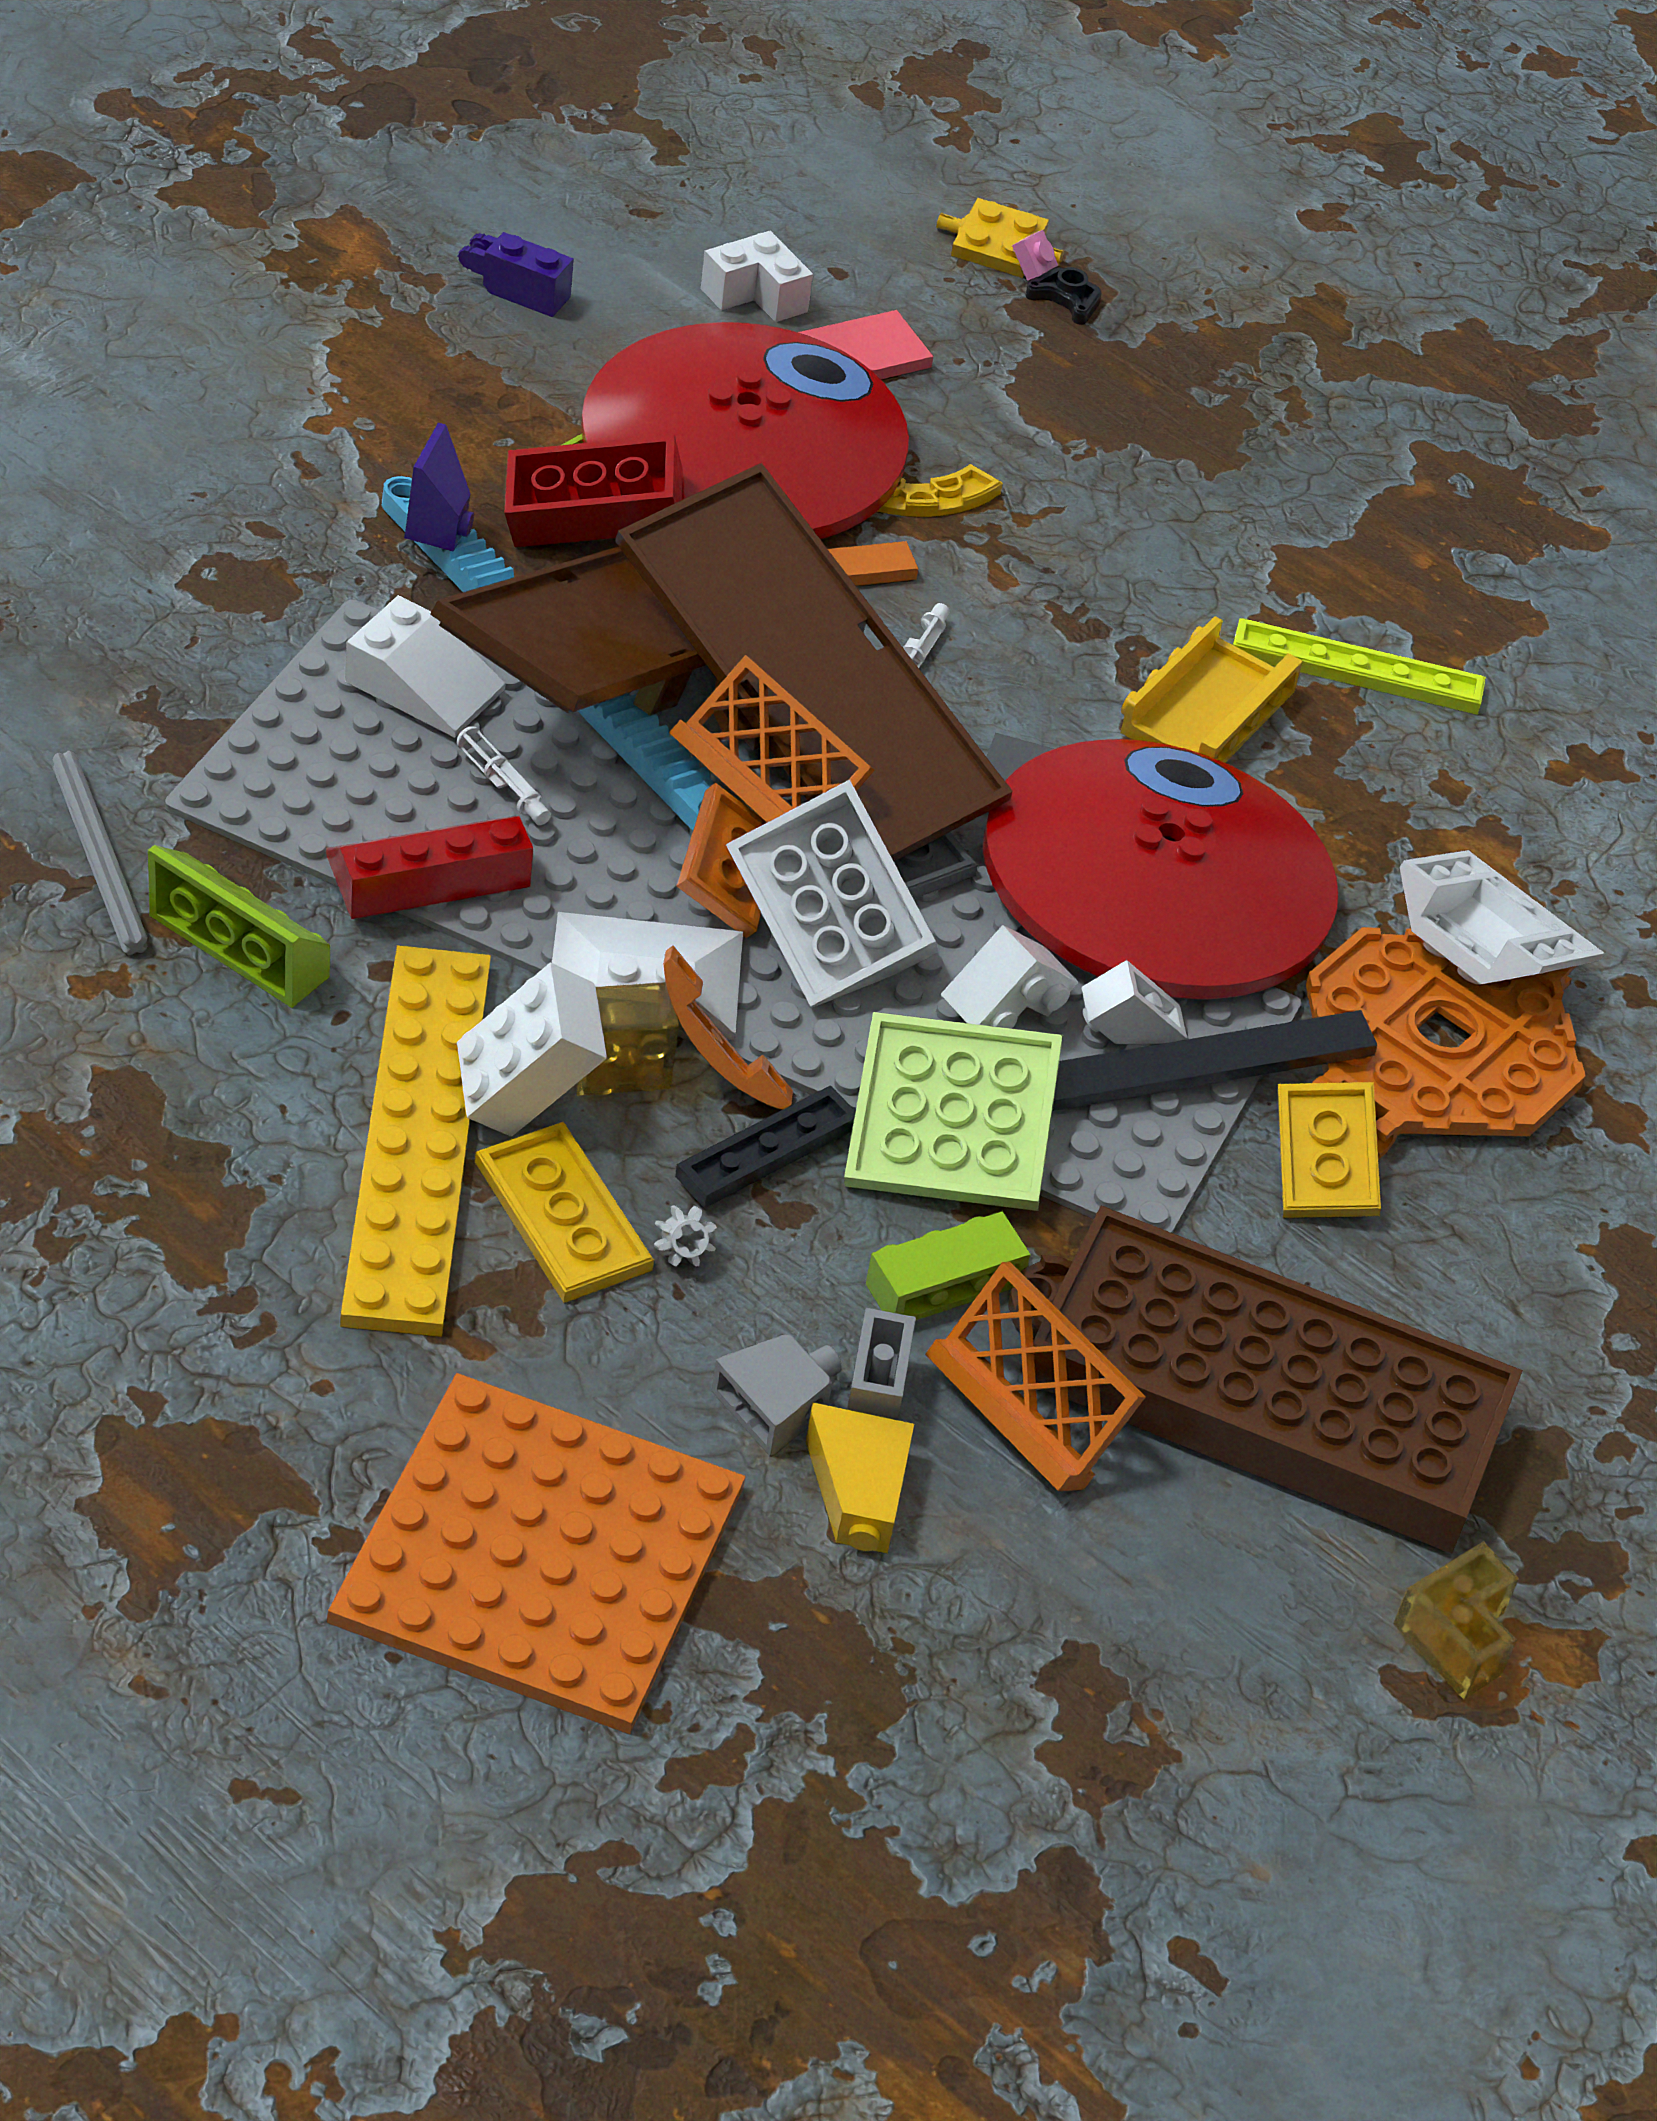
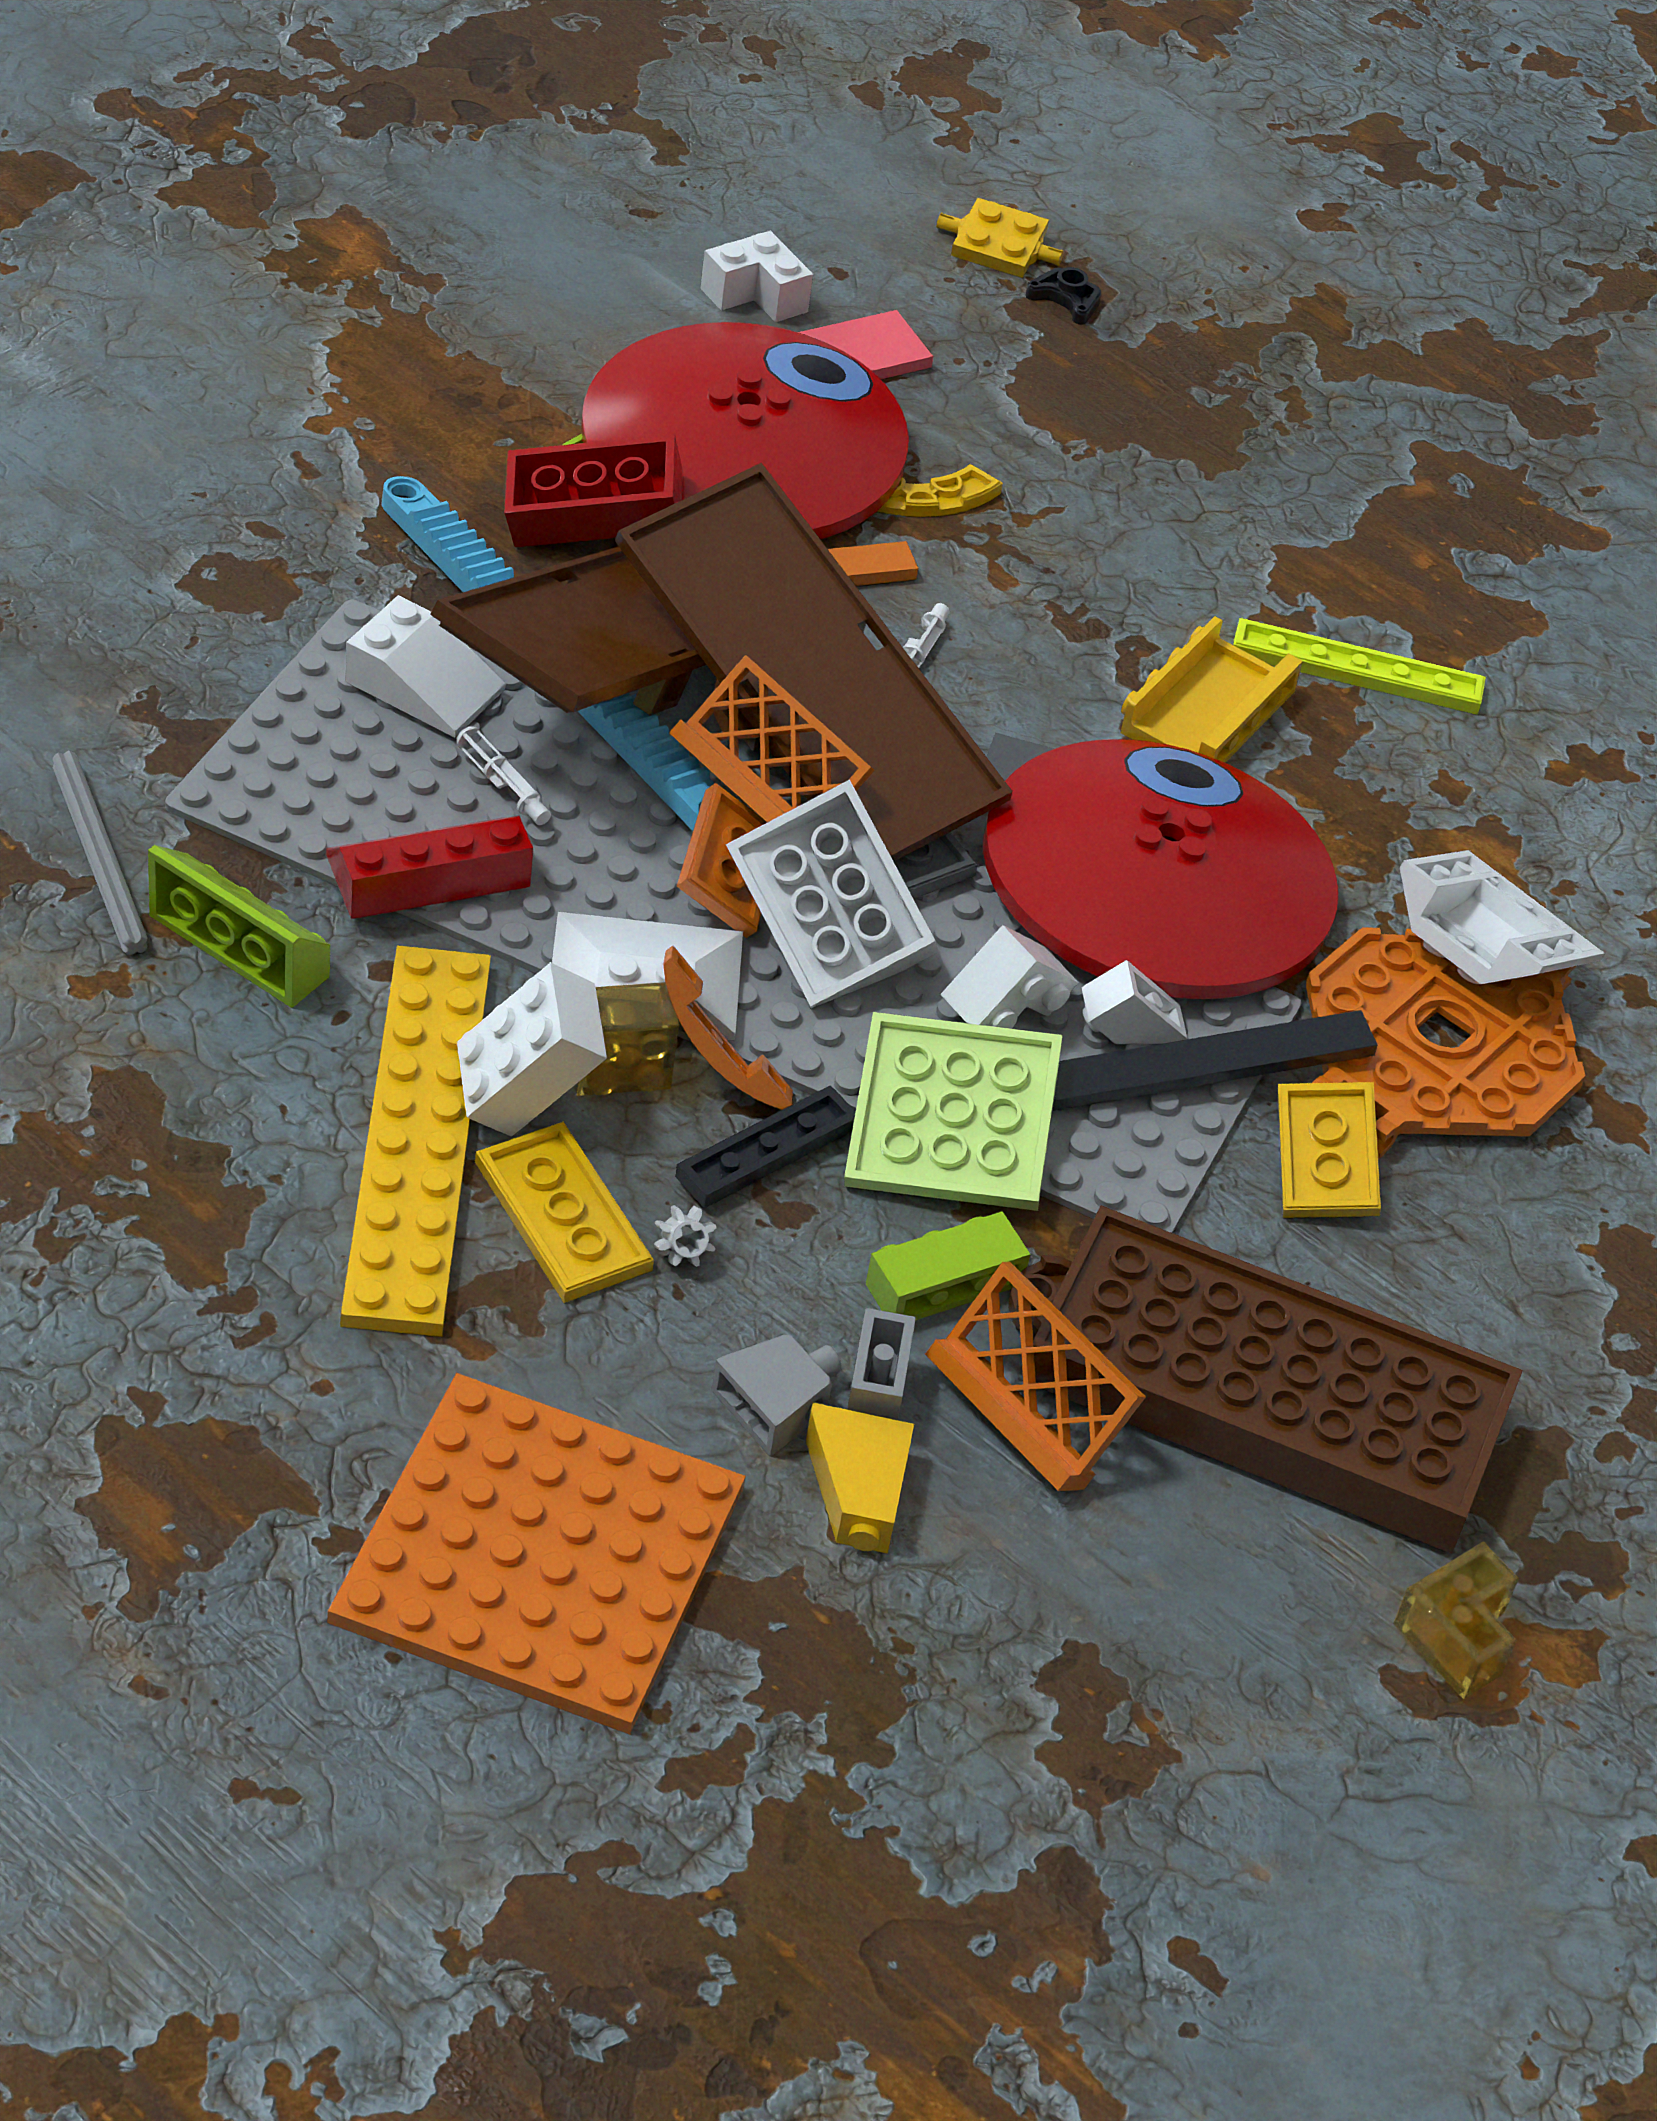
dark purple slope [404,423,474,552] -> none
dark purple hinge [457,232,574,317] -> none
bright pink plate [1012,230,1058,281] -> none

